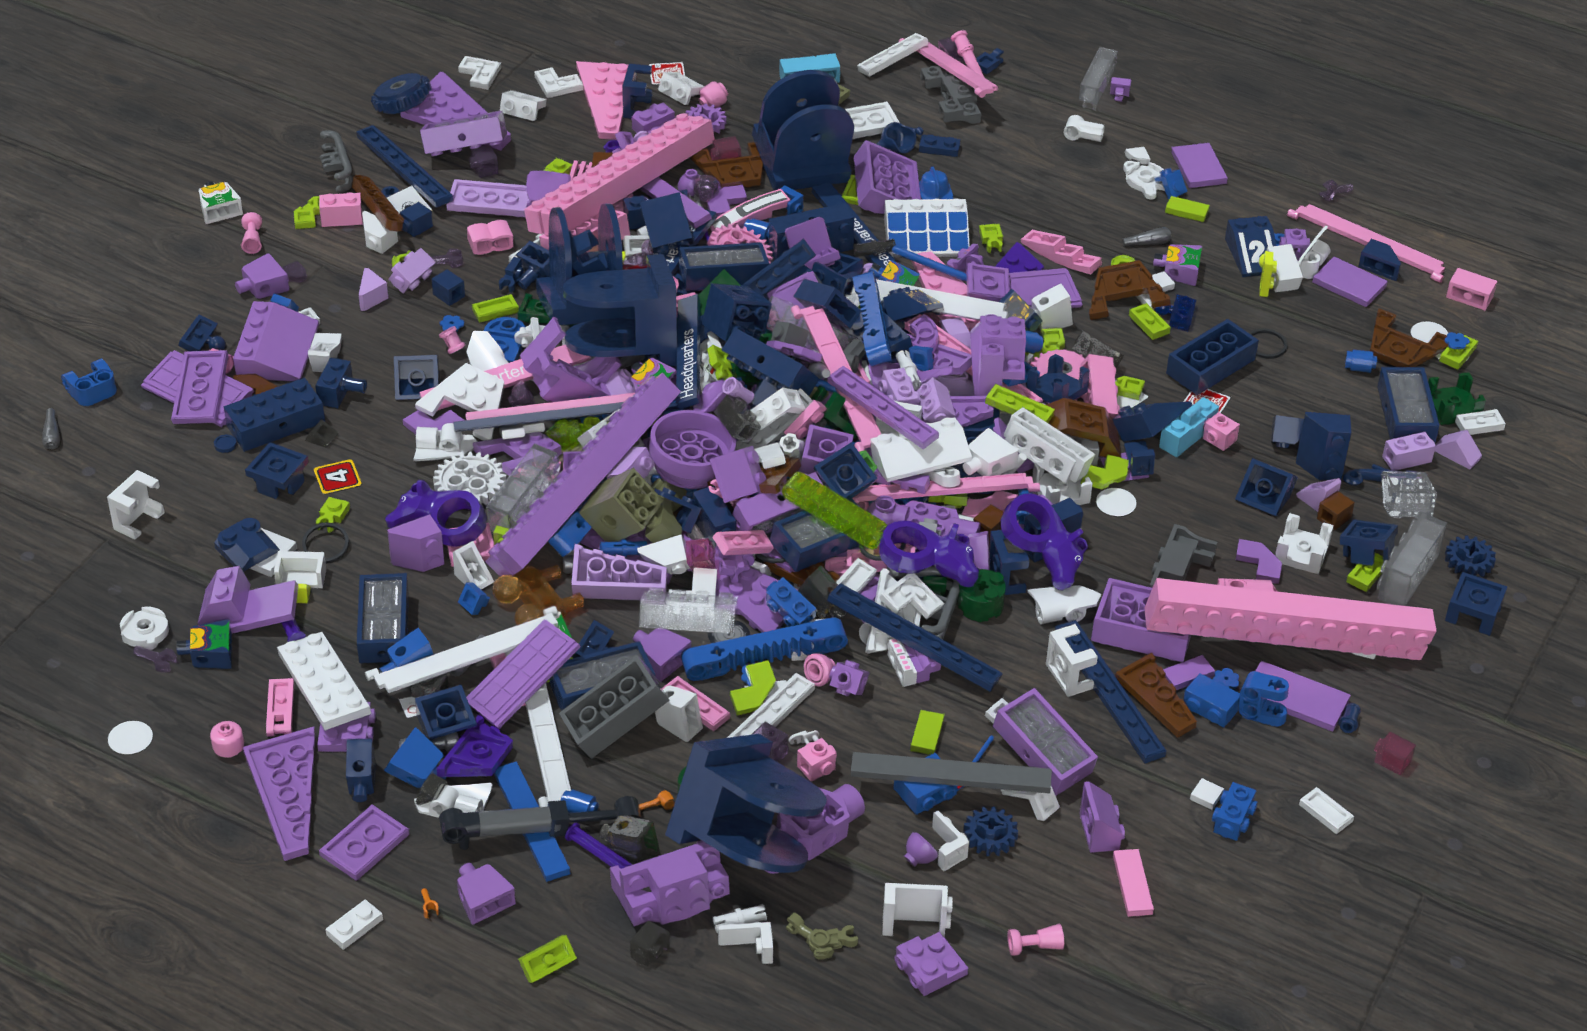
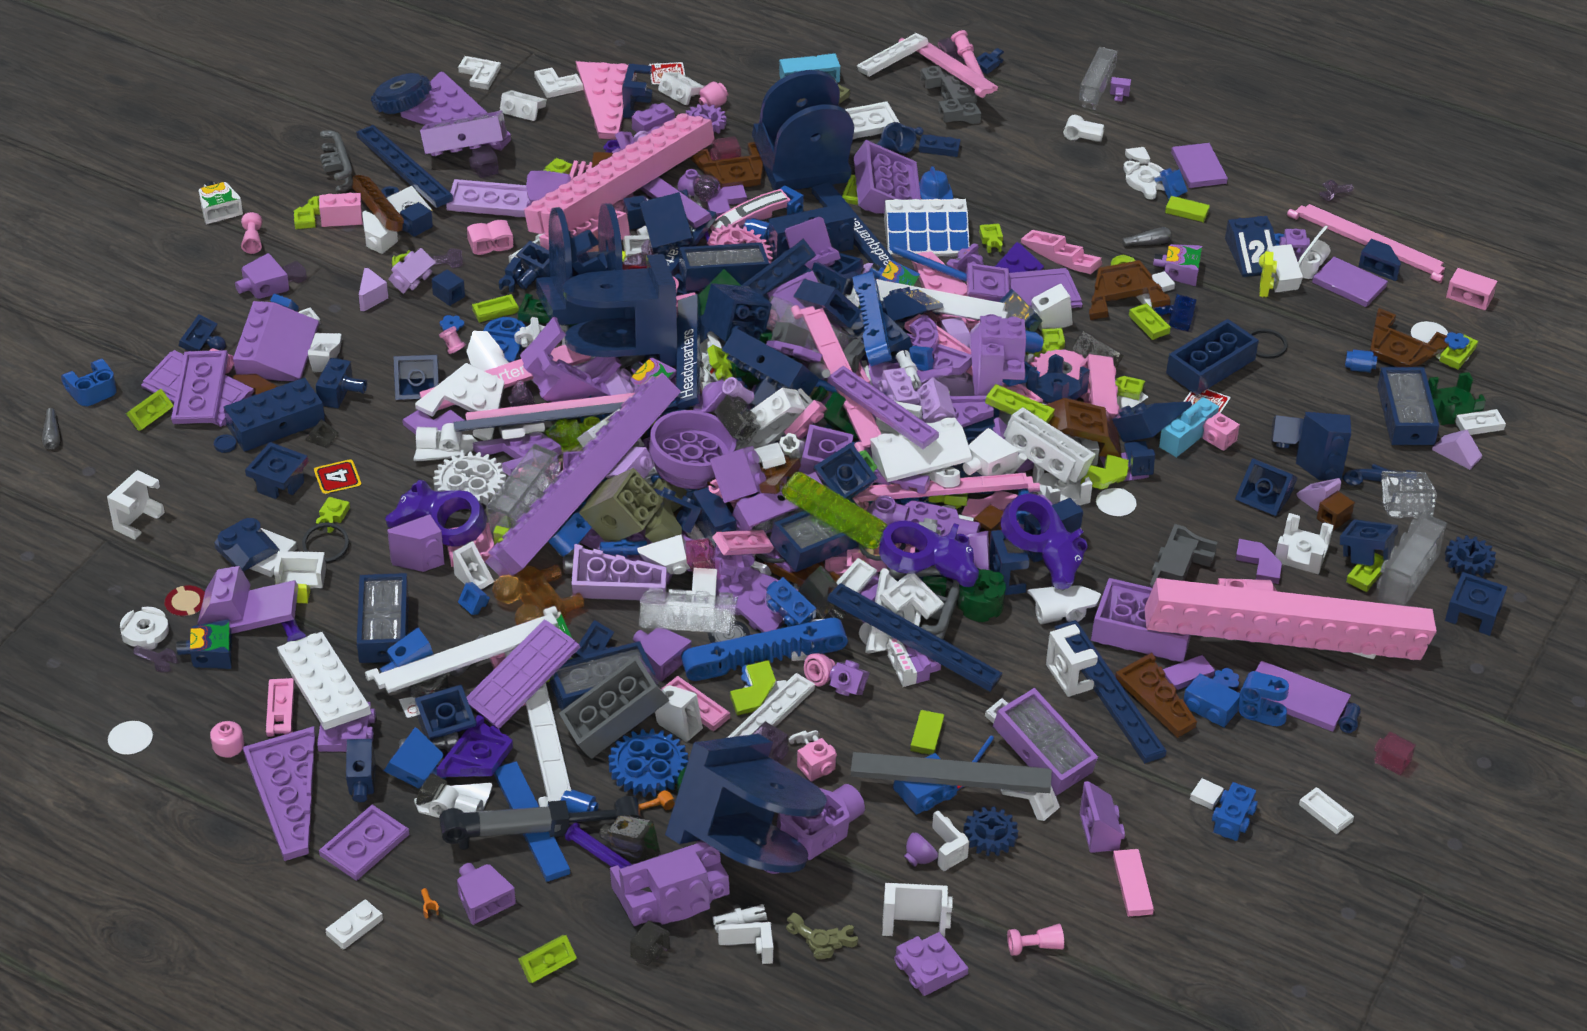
clear smoke pin [853,239,896,257] -> none
lavender brick [1382,432,1436,471] -> none
none -> lime plate [126,389,174,431]
none -> sticker [164,585,205,616]
none -> blue gear [609,729,688,797]

